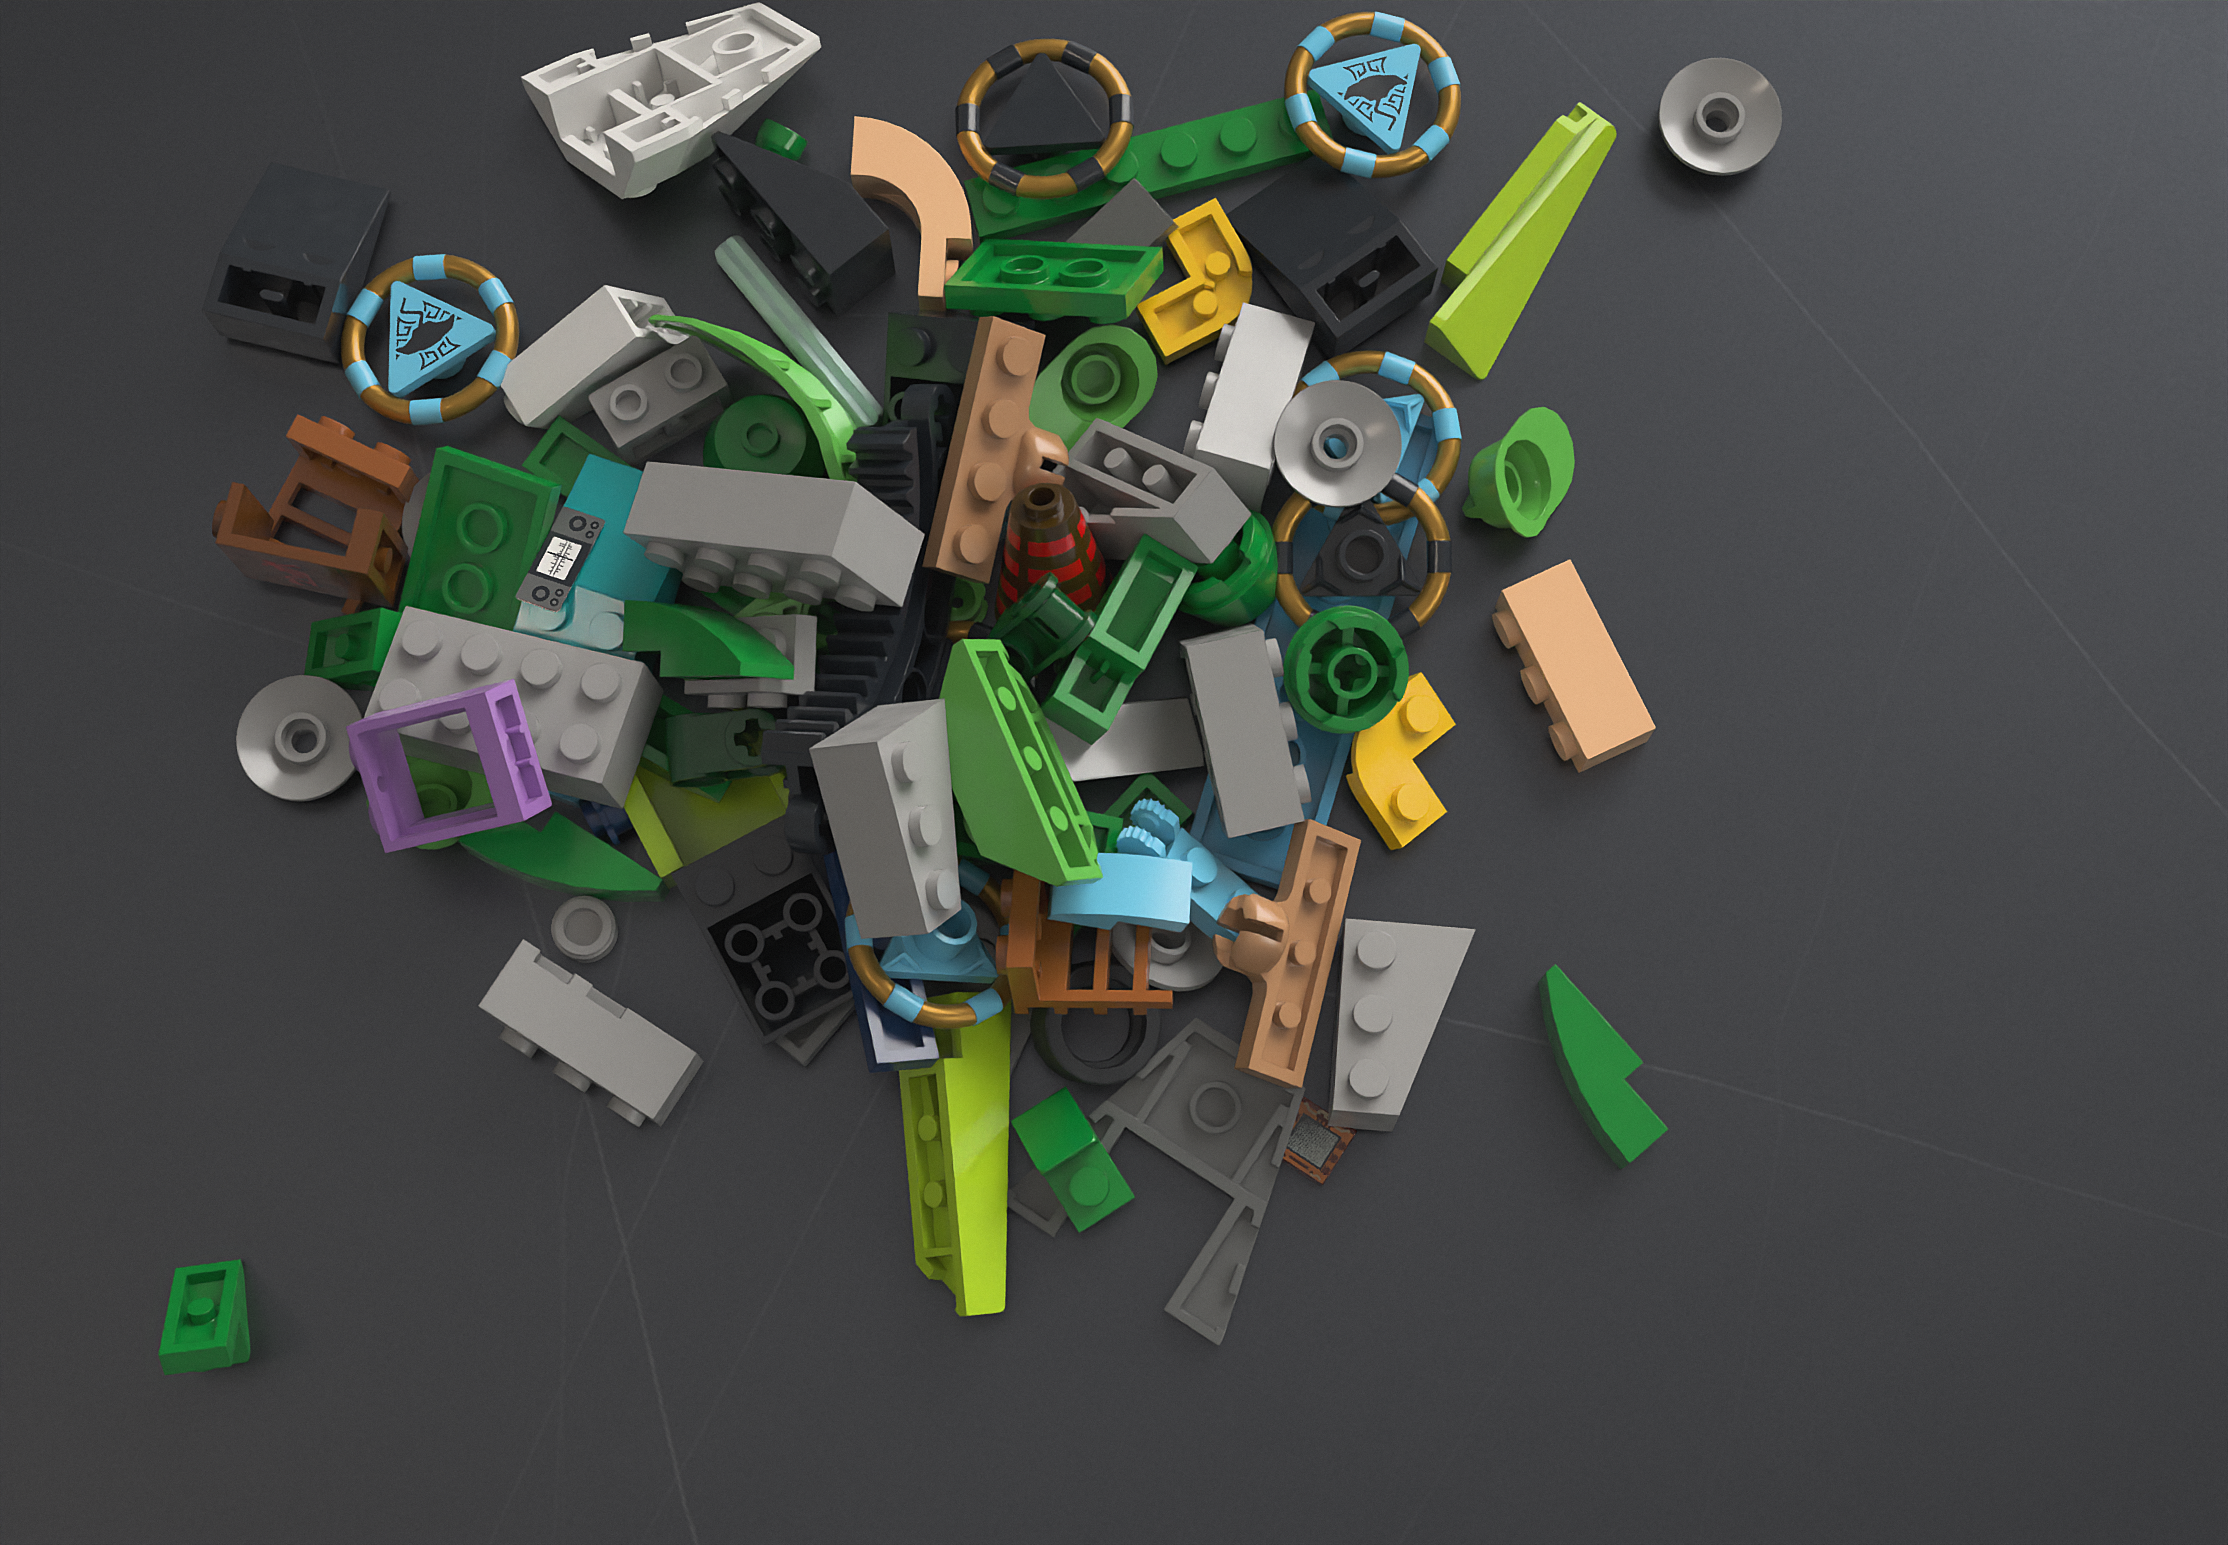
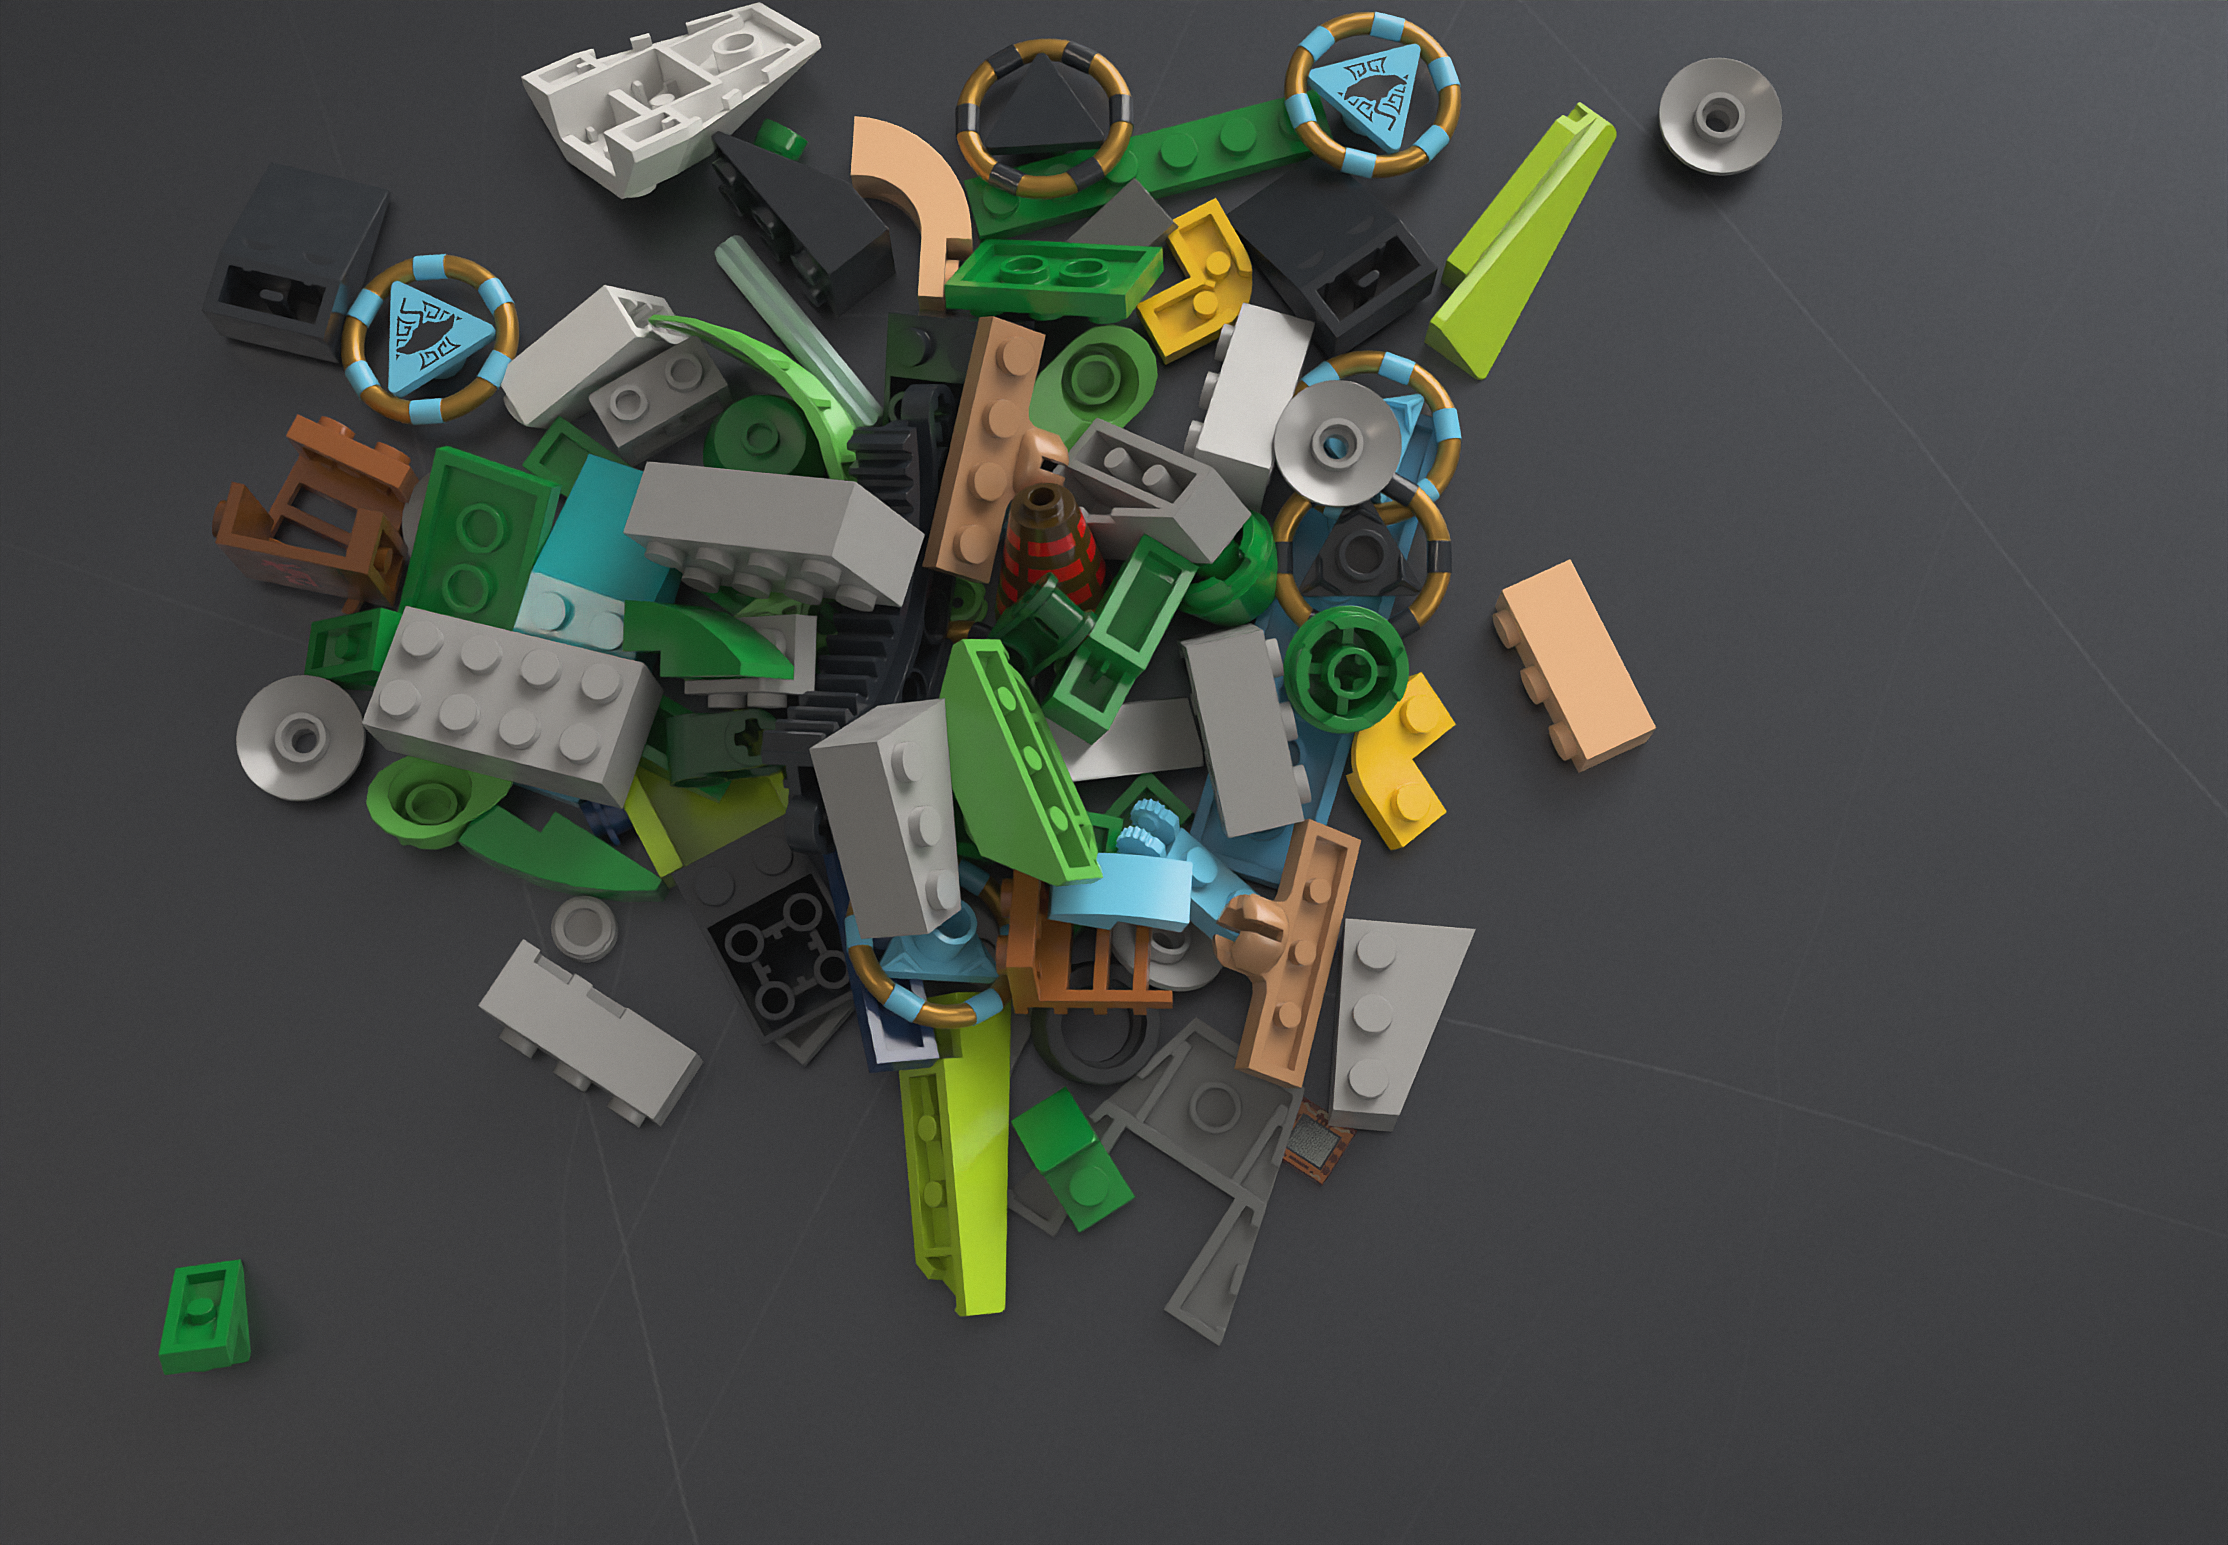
medium lavender window [346,679,552,853] -> none
sticker [516,507,605,612] -> none
bright green piece [1462,407,1575,538] -> none
green slope [1538,964,1668,1170] -> none

